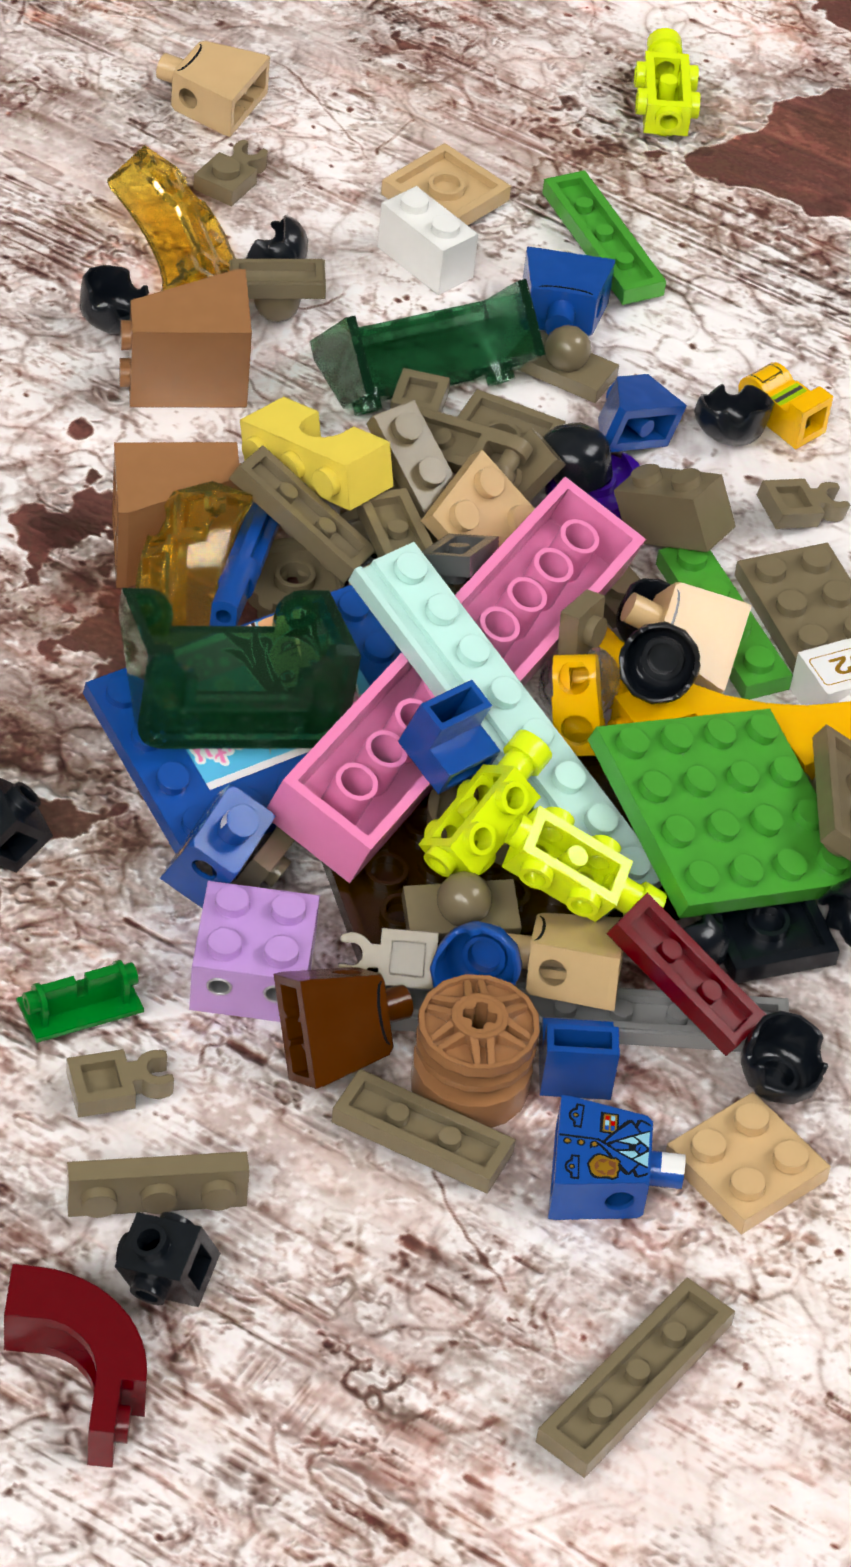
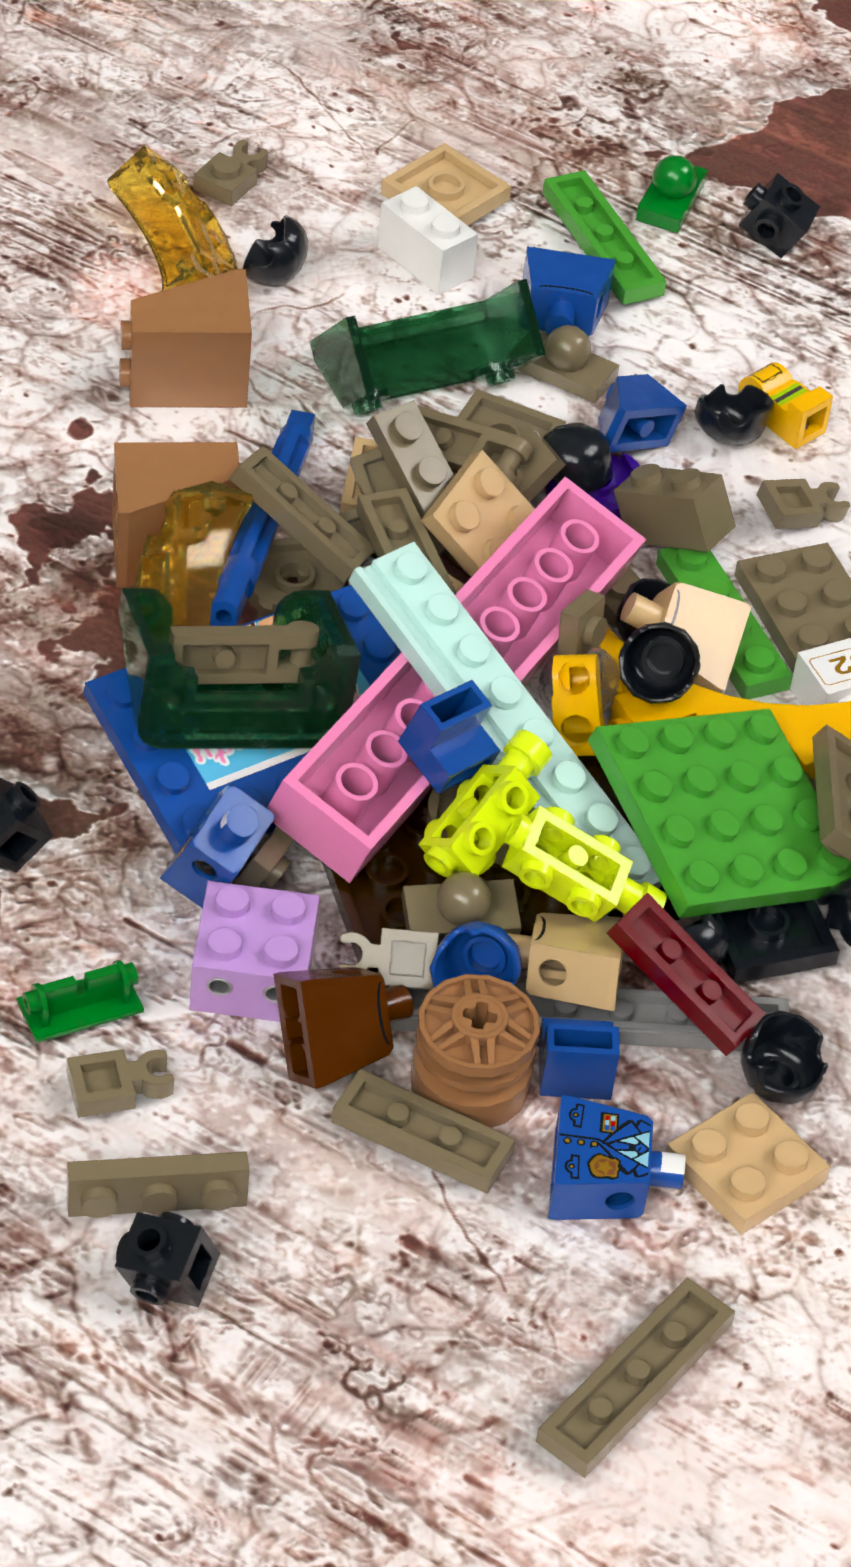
dark red arch [4,1264,147,1468] -> none
black hair [80,265,149,335] -> none
tan torso [156,41,270,137] -> none
dark tan tile [230,259,326,322] -> none
light yellow arch [240,397,394,511] -> none
dark tan plate [390,368,450,413] -> none
dark grey plate [422,533,499,584] -> none
neon yellow brick [634,28,701,137] -> none
none -> dark tan plate [166,620,320,685]
none -> green tile [635,155,708,233]
none -> black brick [739,173,821,258]

